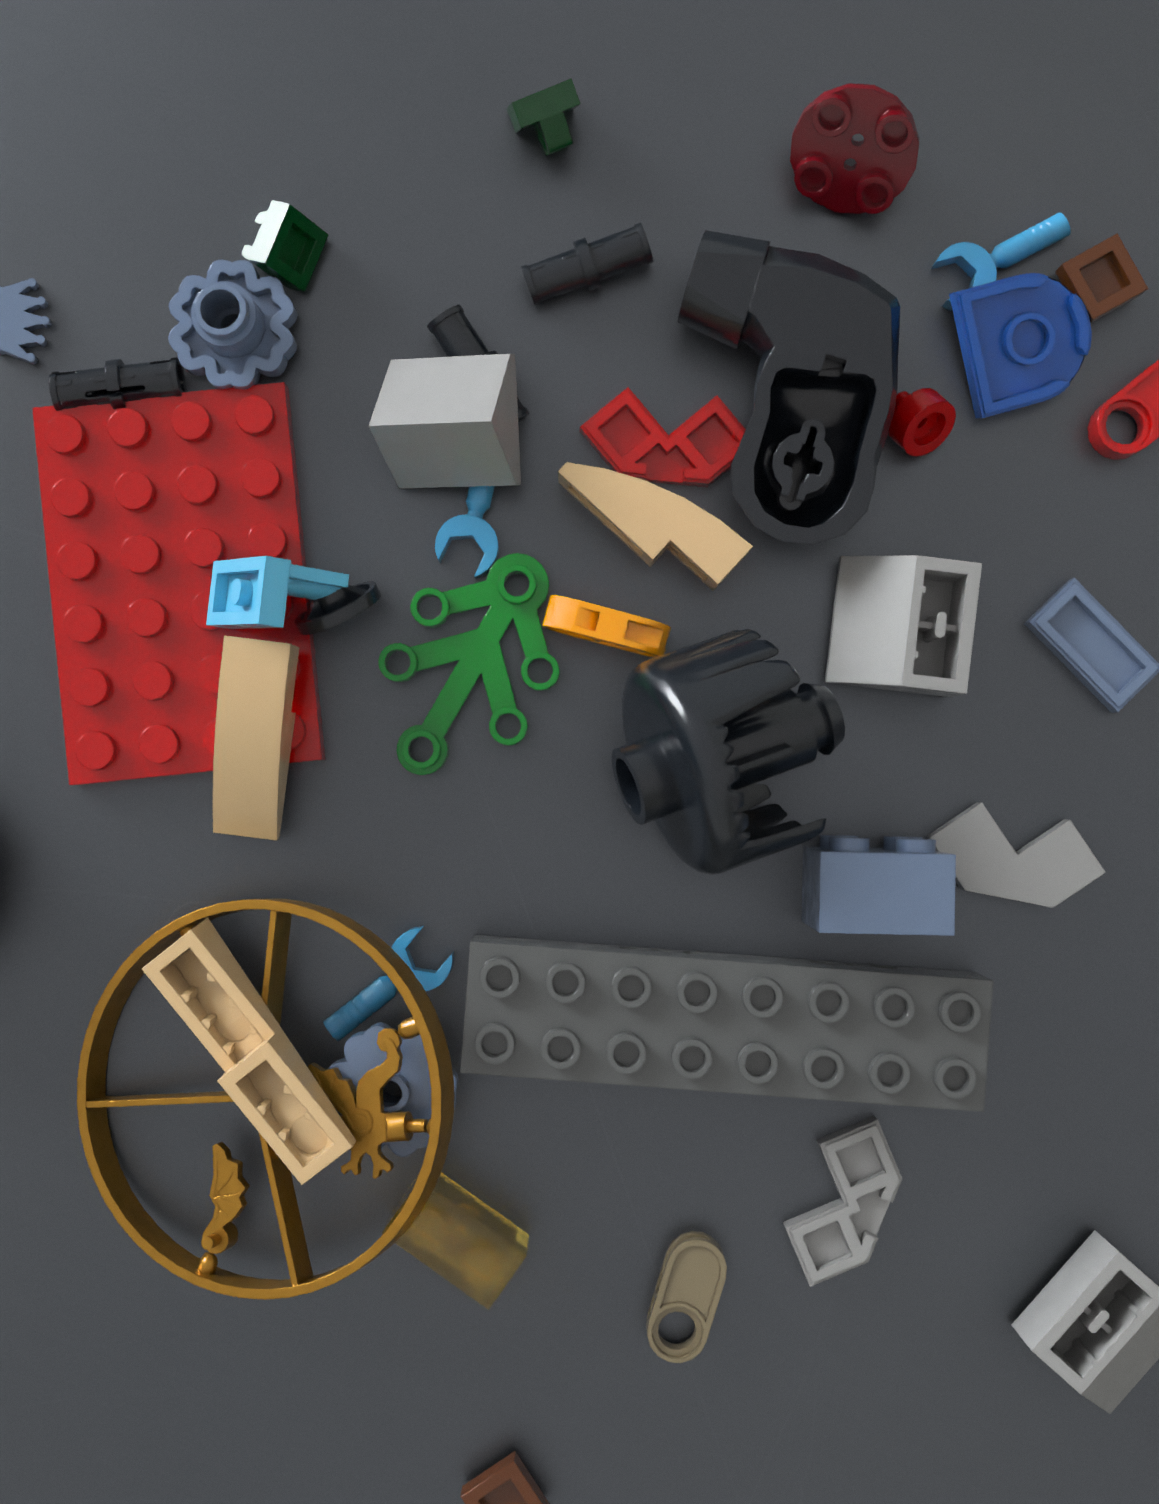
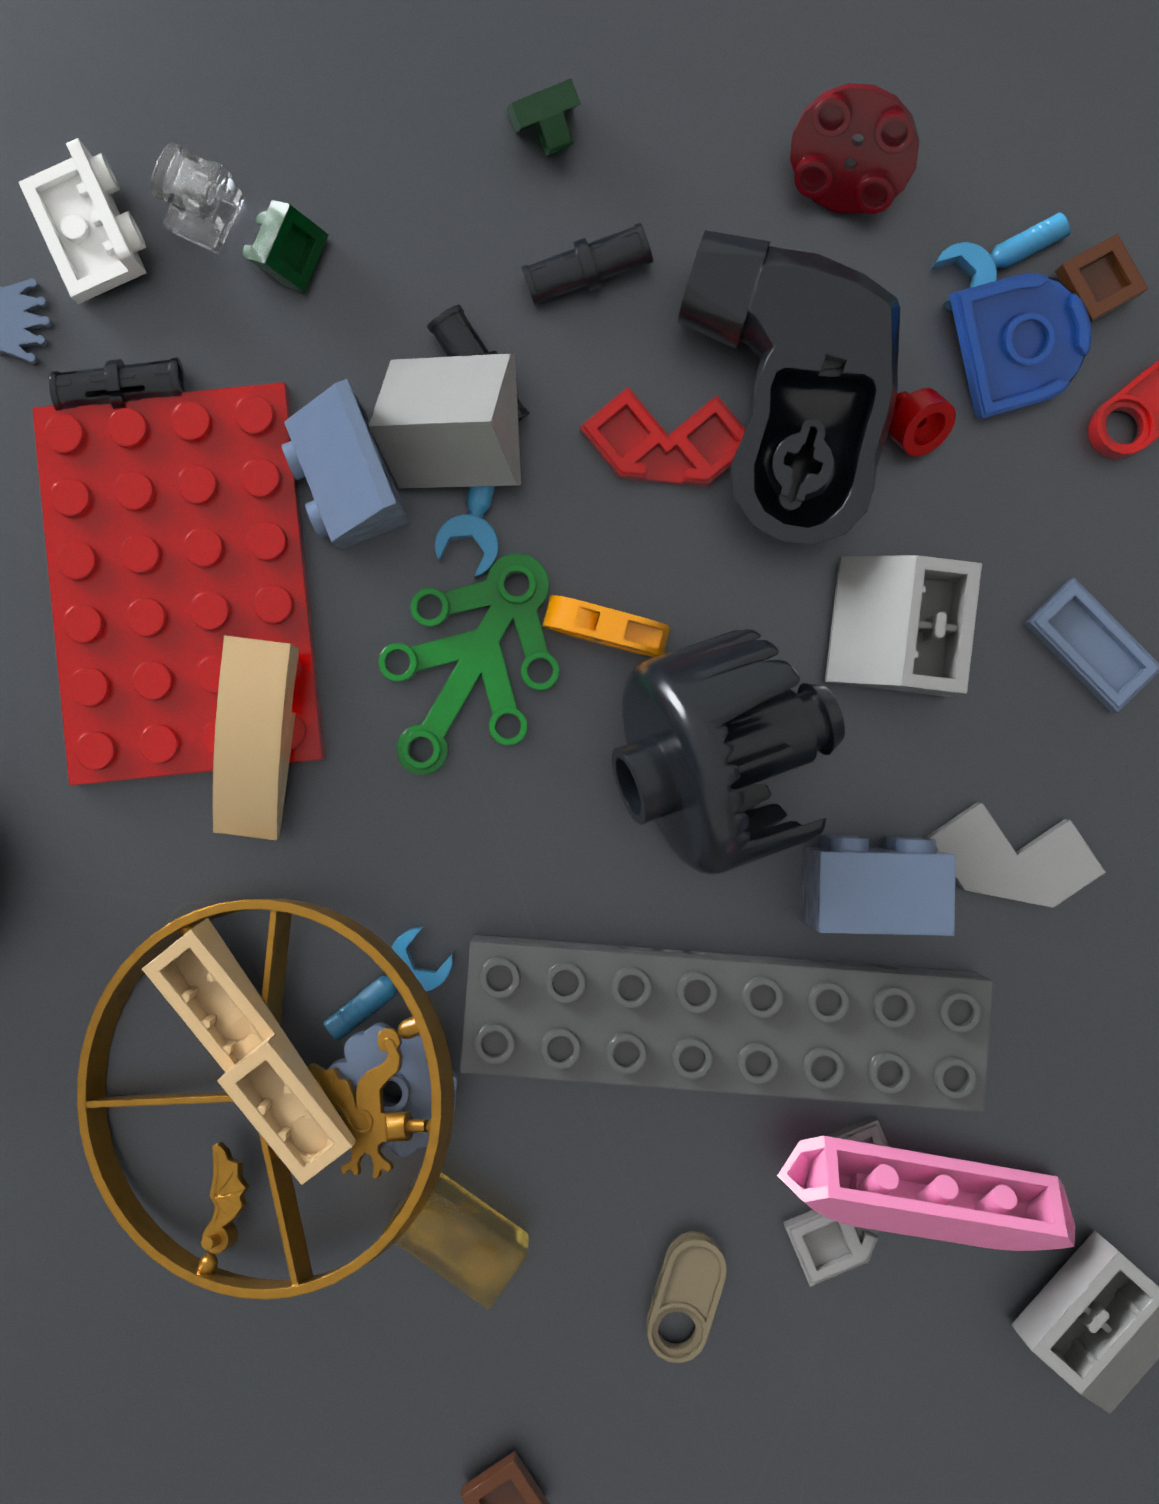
sand blue plant [168,260,298,390] -> none
medium azure piece [206,556,381,635] -> none
tan slope [558,462,753,591] -> none
none -> white bracket [19,138,147,304]
none -> clear leg [150,142,245,254]
none -> sand blue slope [282,379,410,551]
none -> bright pink brick [777,1136,1076,1251]

